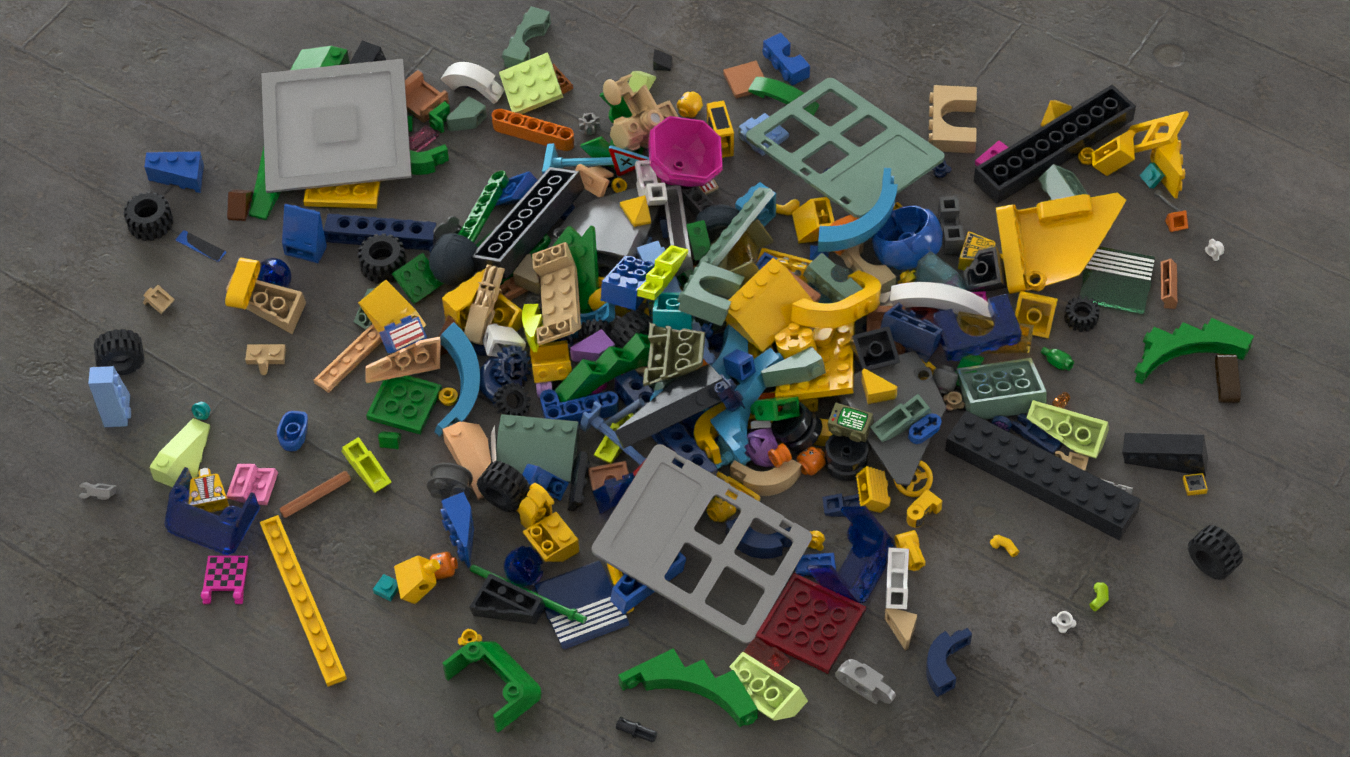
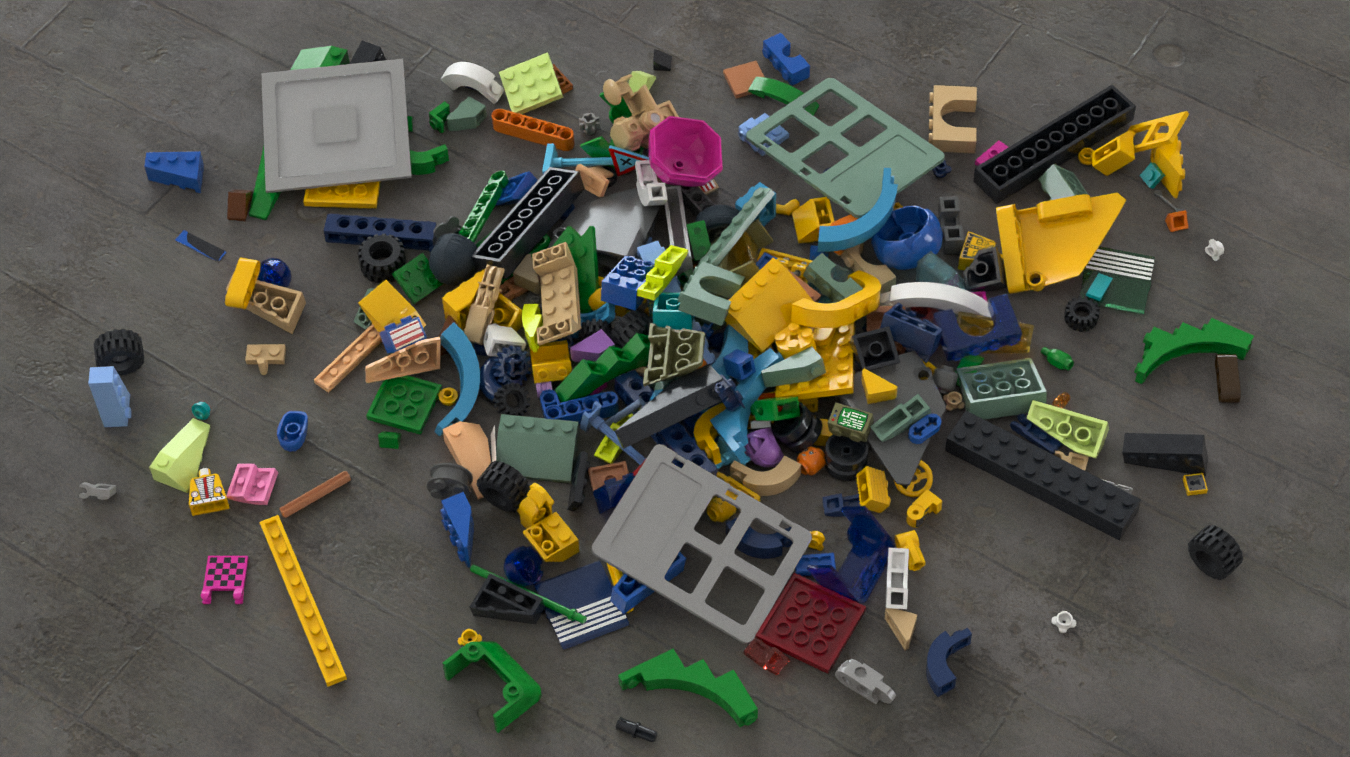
black tyre [124,192,173,241] -> none
tan bracket [143,285,175,314] -> none
clear blue windscreen [164,467,260,555] -> none
blue slope [282,204,327,263] -> none
neon yellow slope [341,437,392,493] -> none
teal plate [373,574,399,602] -> none
yellow torso [394,556,440,604] -> none
nougat panel [405,70,449,123] -> none
clear pink tile [409,125,439,152] -> none
orange head [429,552,458,580] -> none
sand green arch [502,6,551,68] -> none
blue slope [522,464,569,501] -> none
yellow hinge [611,178,627,193] -> none
yellow slope [620,195,651,227] -> none
dark blue tile [658,216,669,238] -> none
yellow head [676,91,703,118] -> none
yellow brick [707,101,734,158] -> none
yellowish green wedge [729,652,808,721] -> none
orange wheel [768,443,792,468] -> none
yellow plate [898,270,917,284] -> none
yellow arm [990,535,1020,557] -> none
dark blue tile [992,416,1012,432] -> none
yellow slope [1011,291,1058,339] -> none
yellow slope [1041,100,1072,127] -> none
lime arm [1089,582,1109,611] -> none
nougat piece [1161,259,1177,309] -> none
none -> teal piece [1086,273,1113,301]

